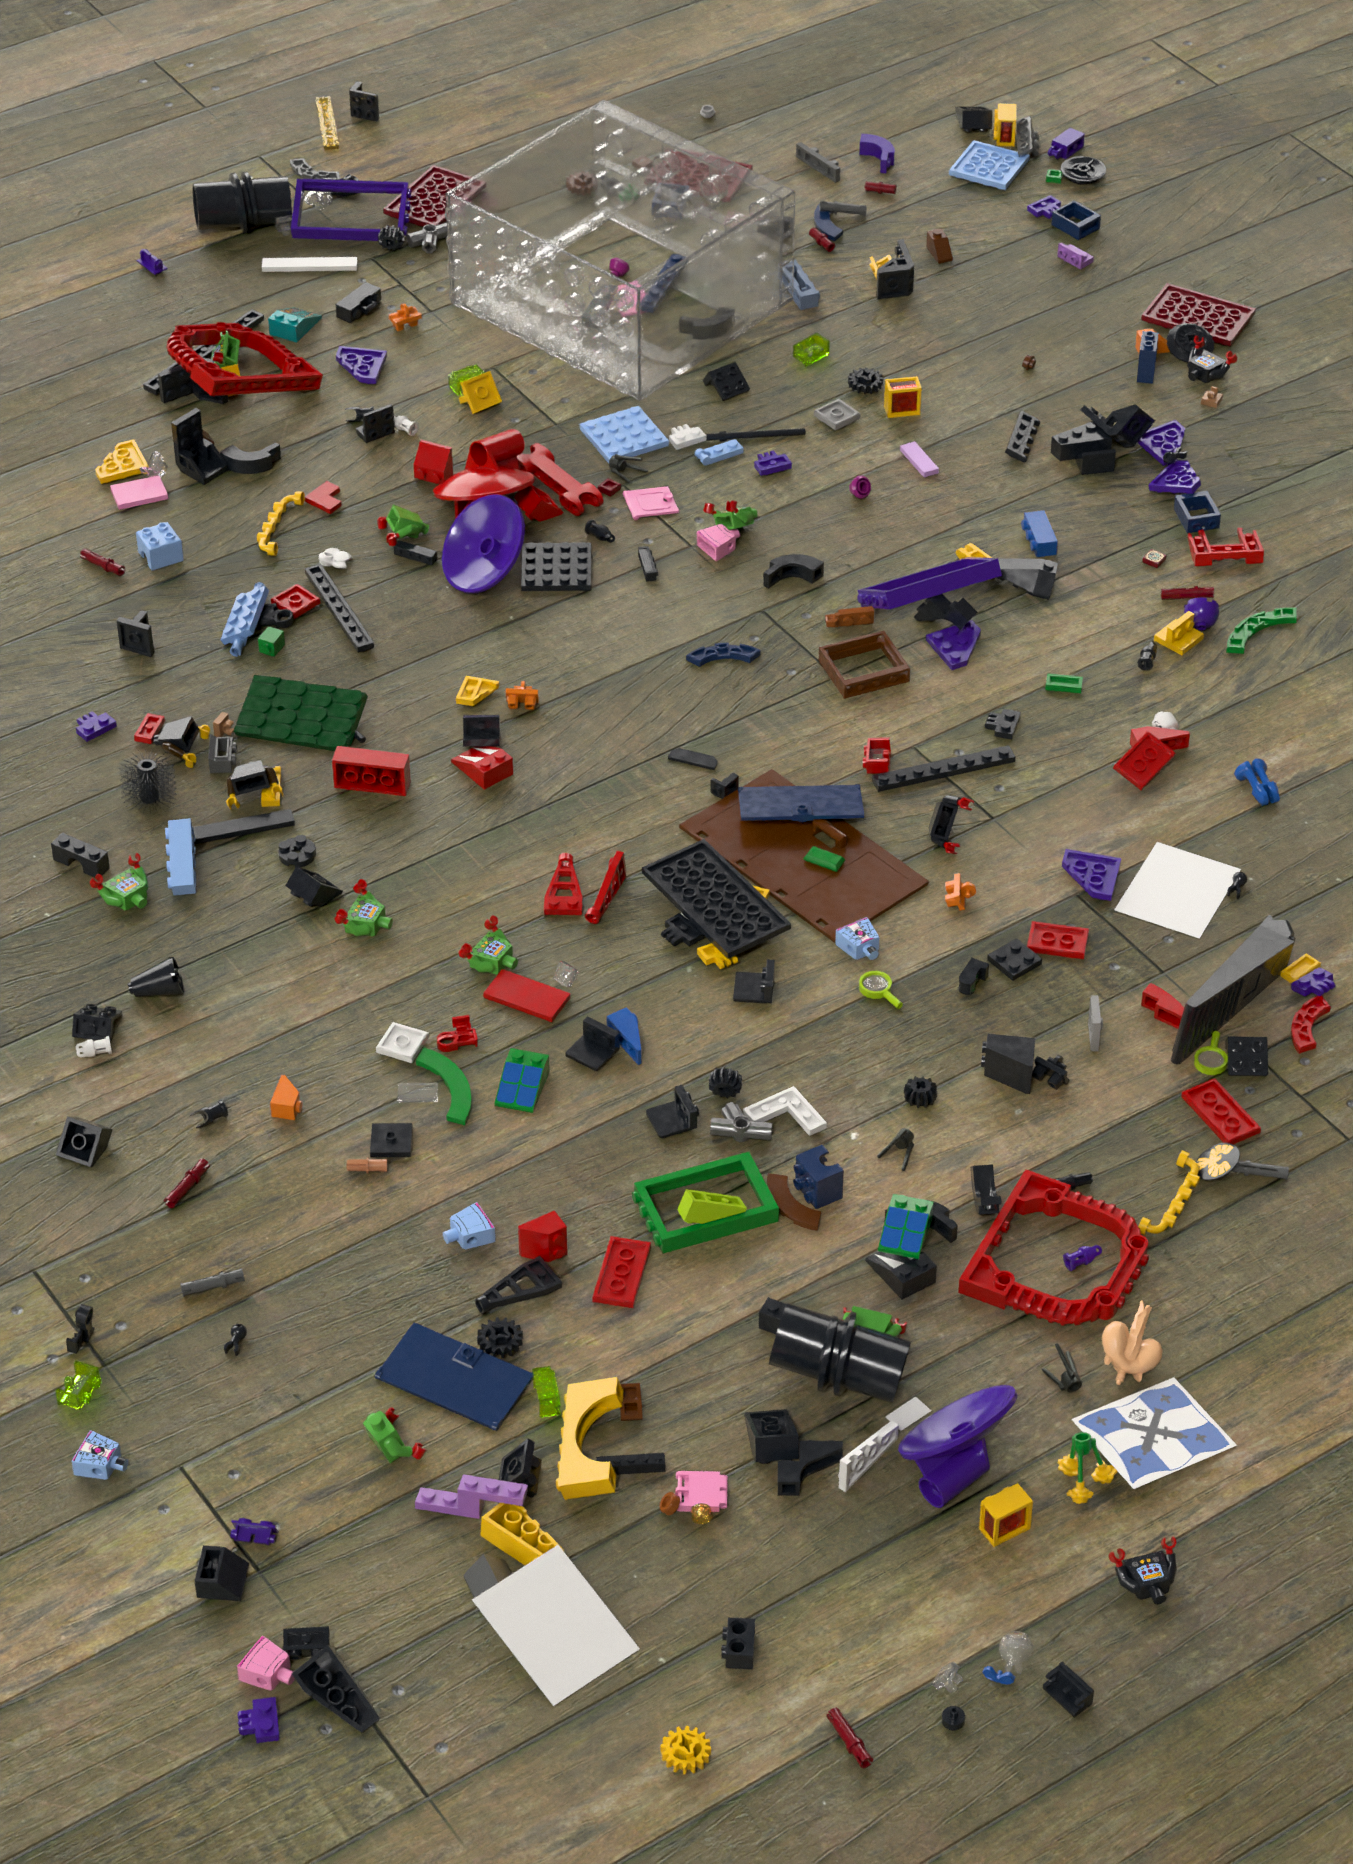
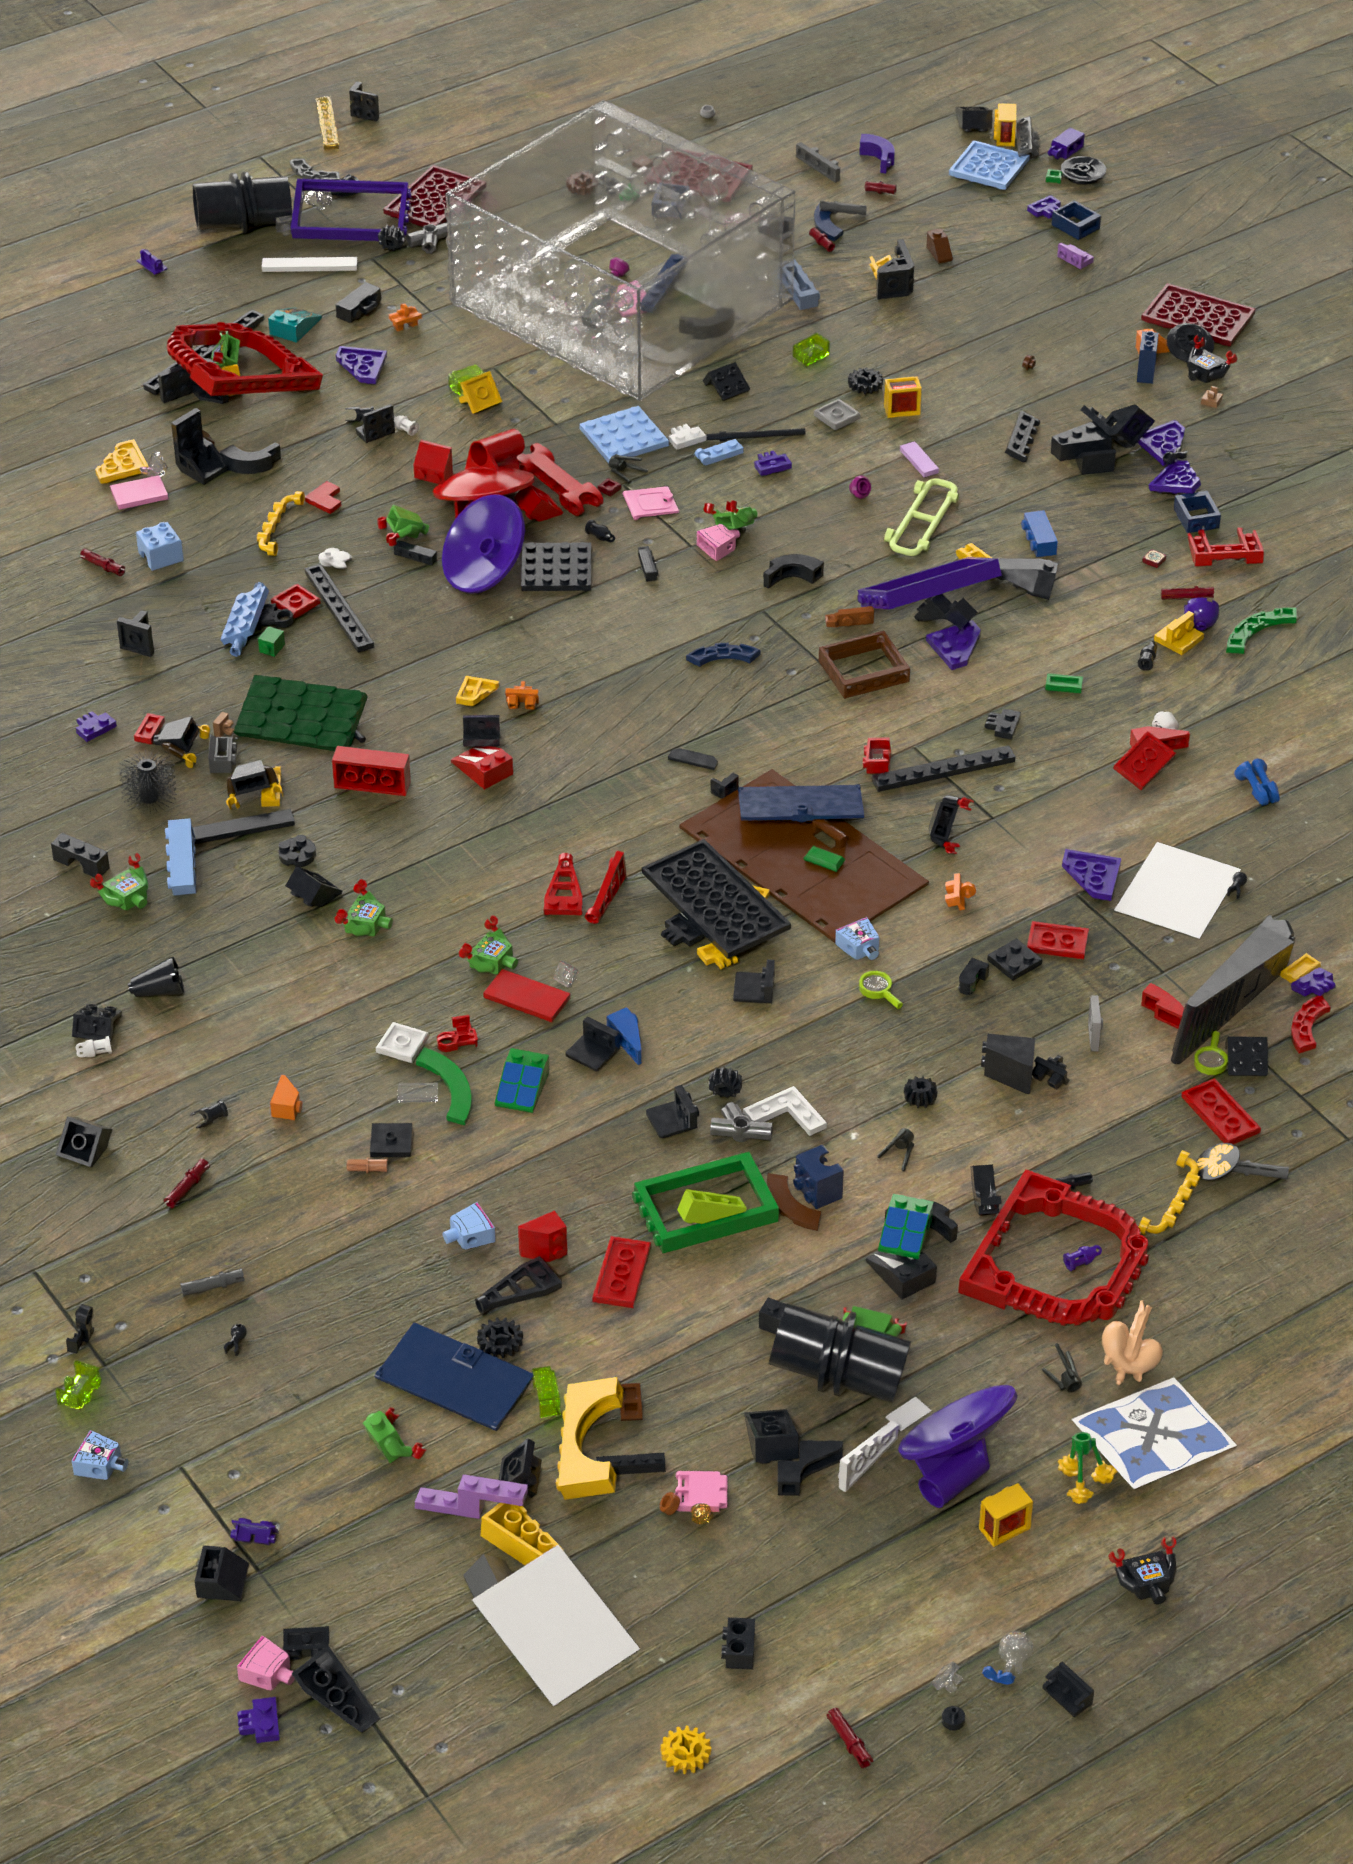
none -> yellowish green bar [884,478,959,556]

